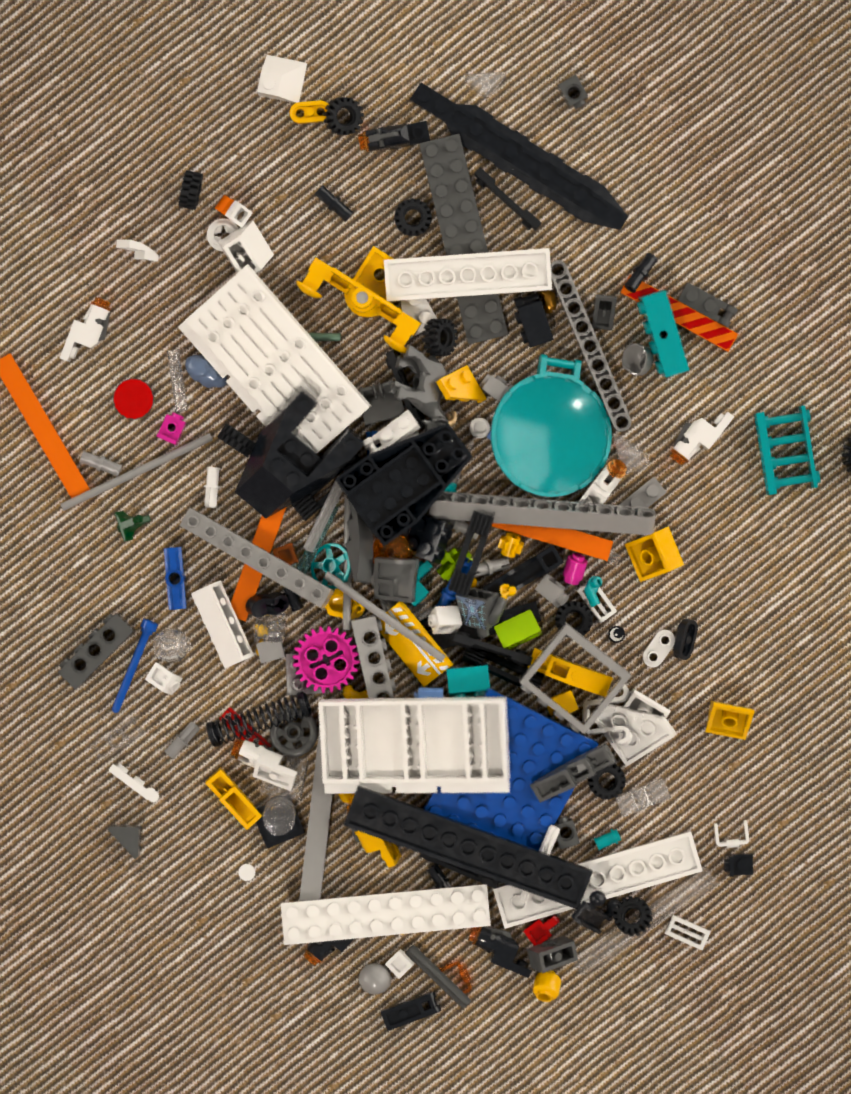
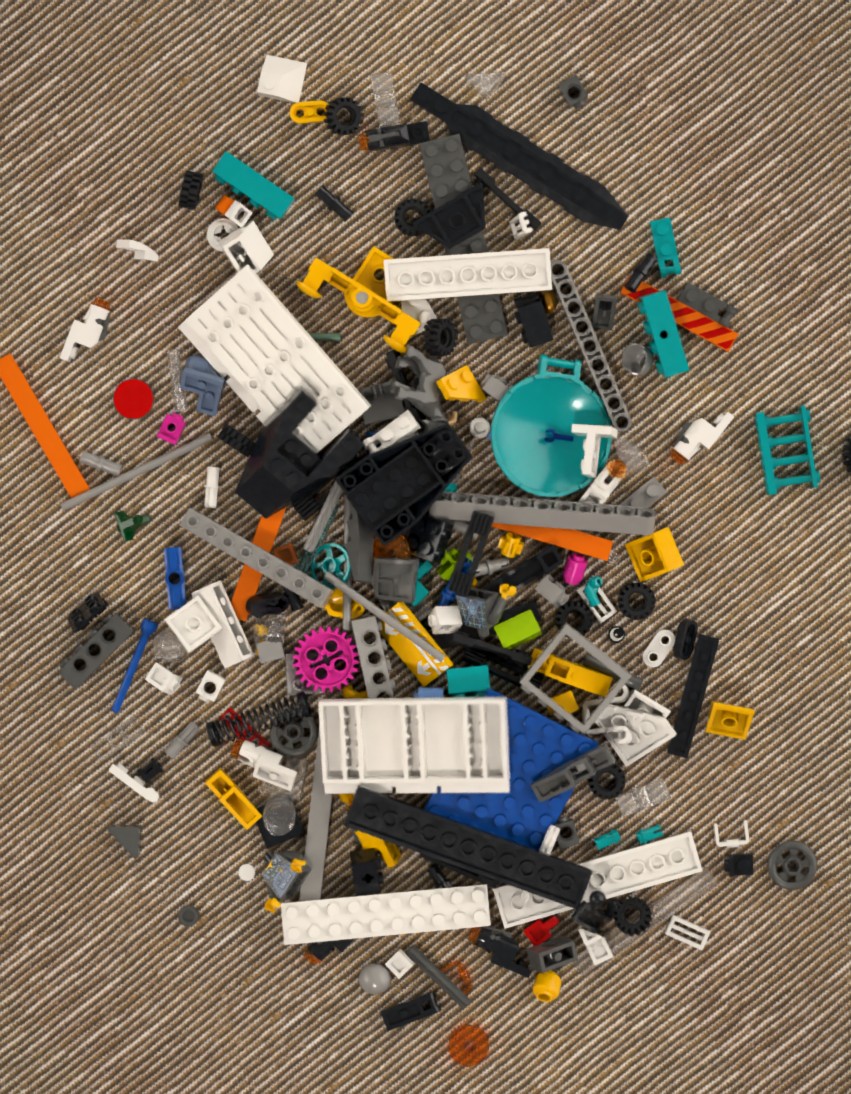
none -> black hinge [67,591,108,633]
none -> black bush [137,757,165,784]
none -> white plate [164,595,223,653]
none -> dark grey tile [178,905,199,926]
none -> sand blue plate [180,367,225,417]
none -> white brick [196,670,227,703]
none -> teal brick [212,151,295,221]
none -> torso [263,850,312,913]
none -> black brick [350,848,384,896]
none -> clear piece [370,71,400,128]
none -> black wing [412,183,485,250]
none -> clear orange plate [448,1024,489,1067]
none -> white tile [509,212,532,240]
none -> clear blue hand [544,429,574,442]
none -> white bracket [571,424,618,478]
none -> white slope [578,929,614,966]
none -> dark grey piece [582,654,643,691]
none -> black tyre [618,583,656,620]
none -> teal pin [636,824,663,845]
none -> teal plate [649,217,681,278]
none -> black plate [667,634,720,758]
none -> dark grey plate [768,841,817,890]

